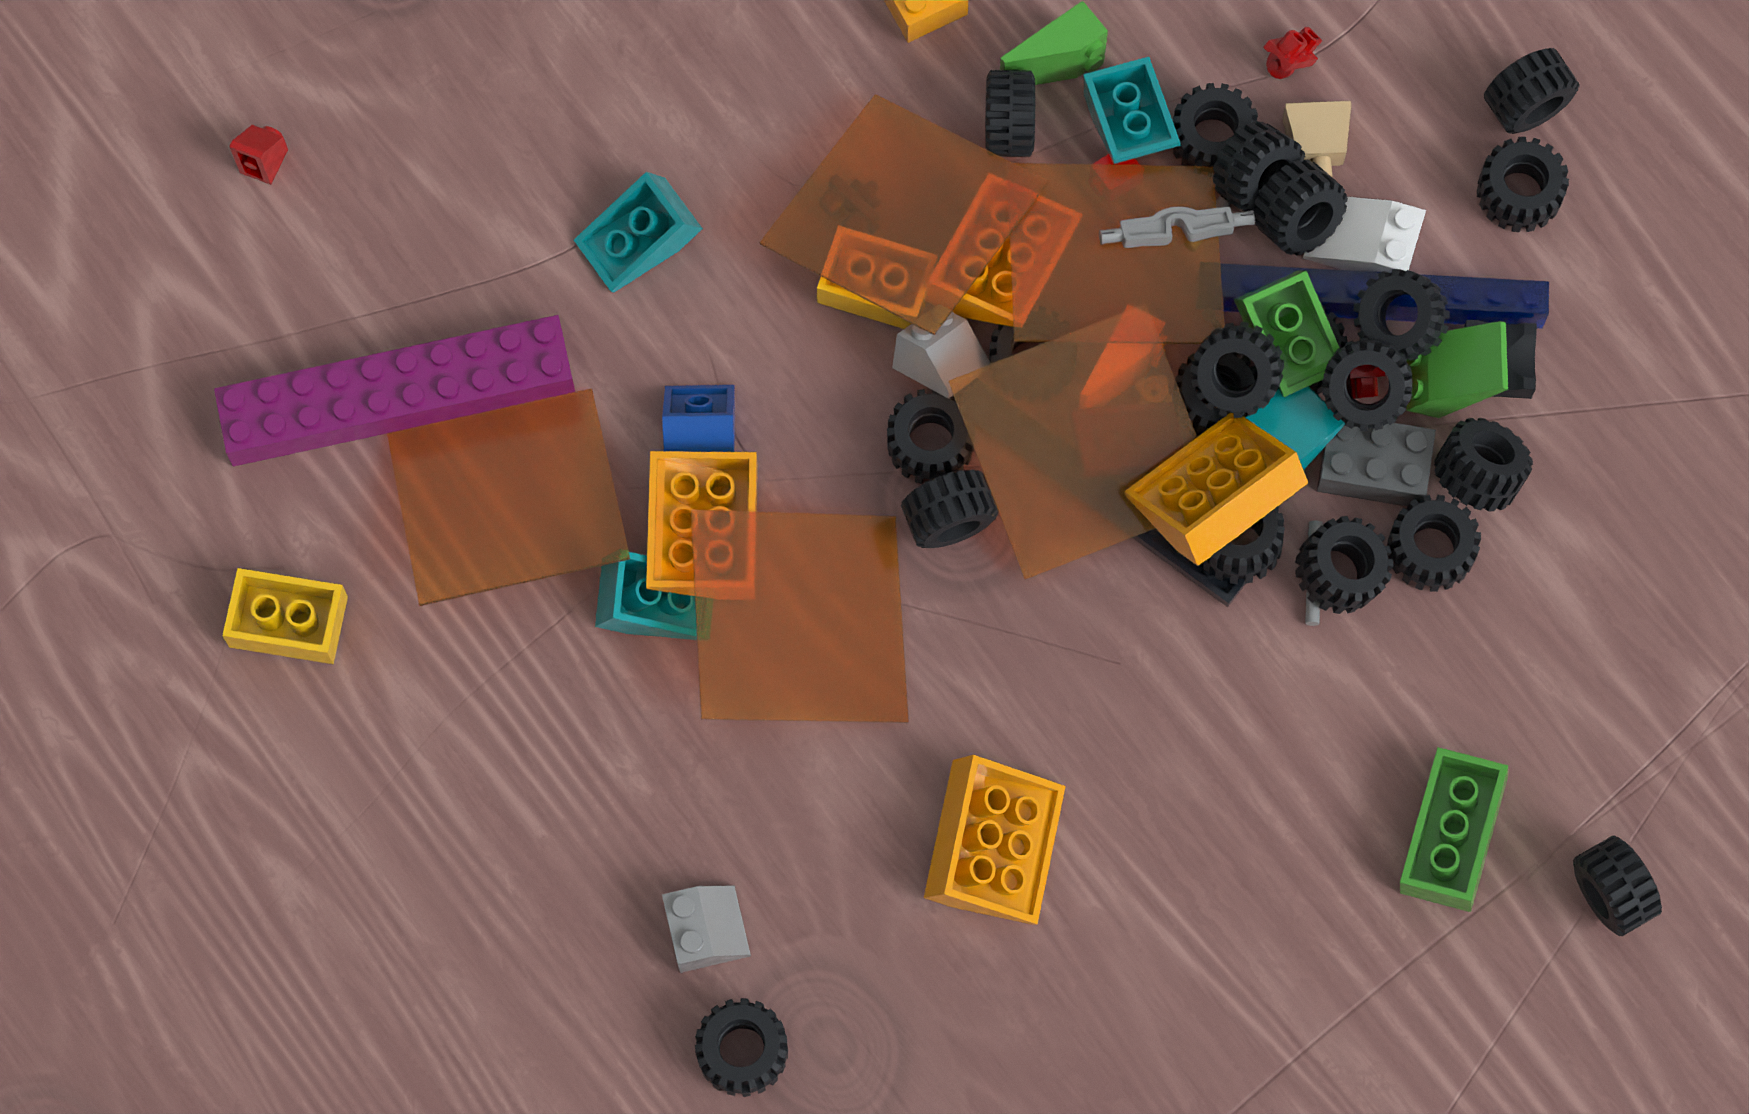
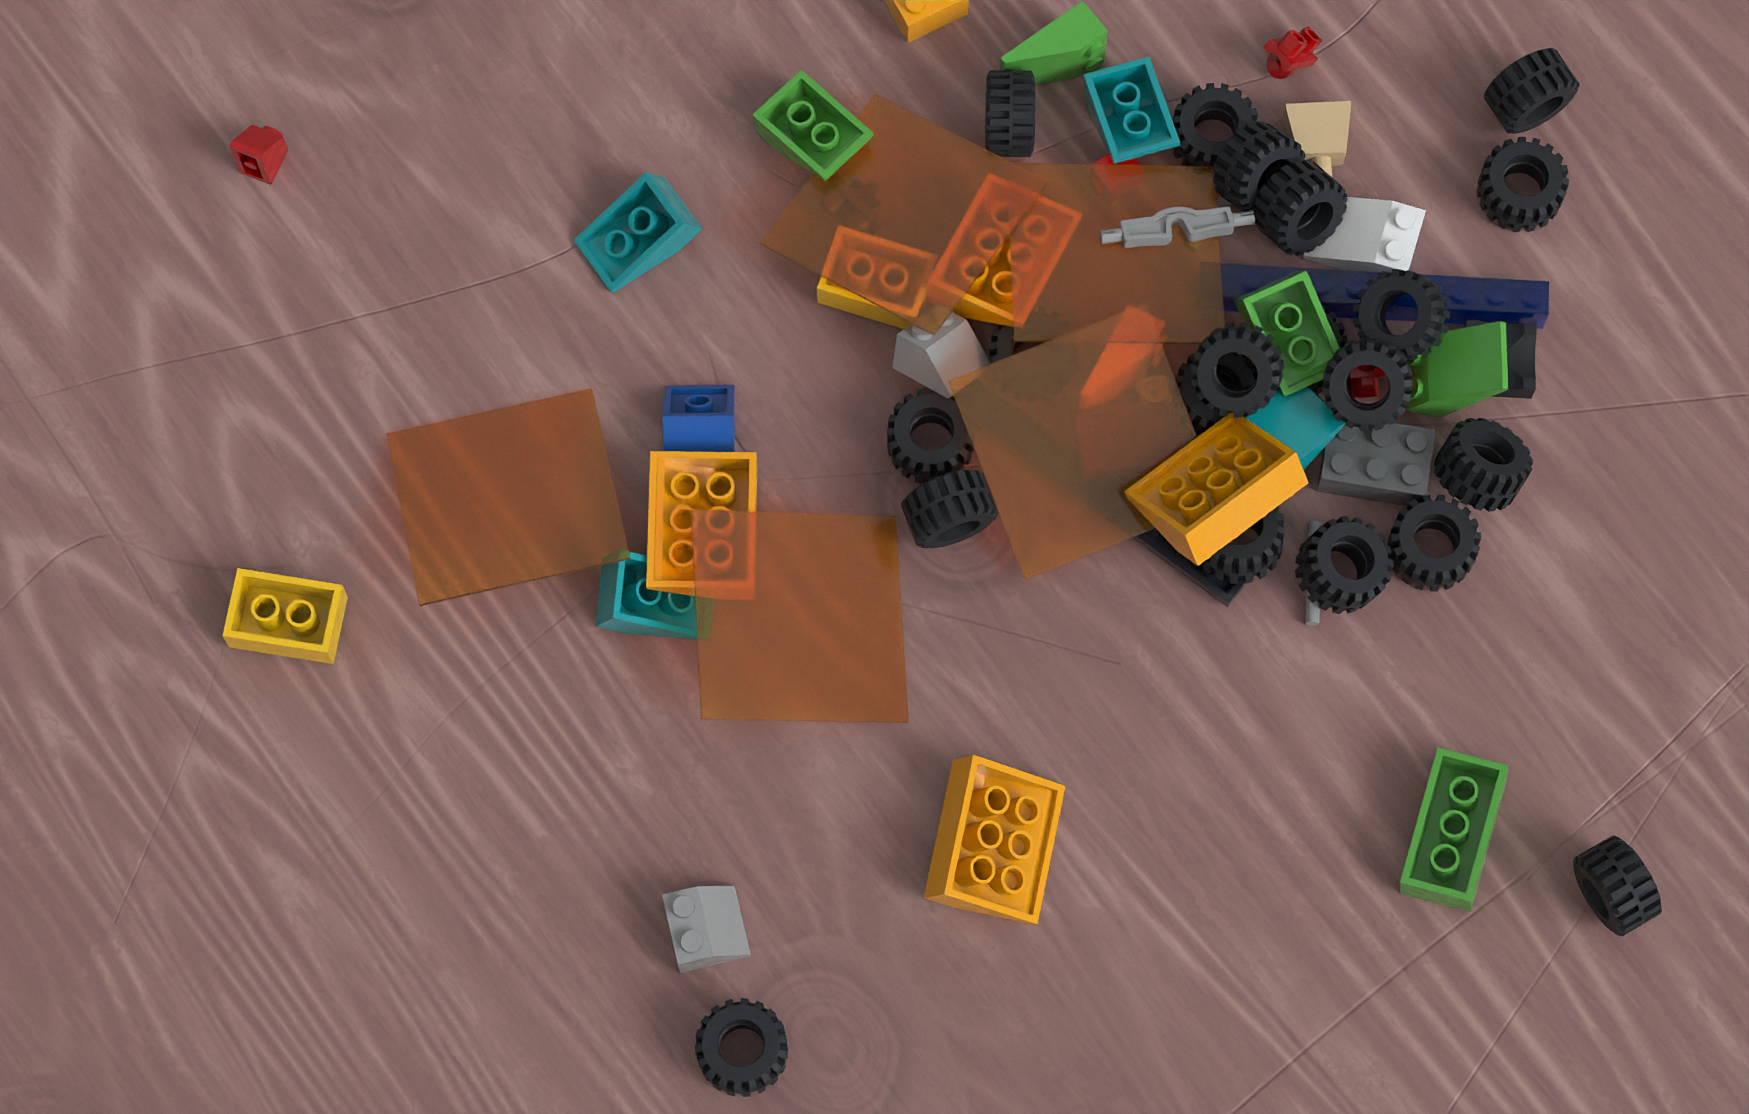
magenta brick [214,315,576,467] -> none
none -> bright green slope [752,70,874,181]

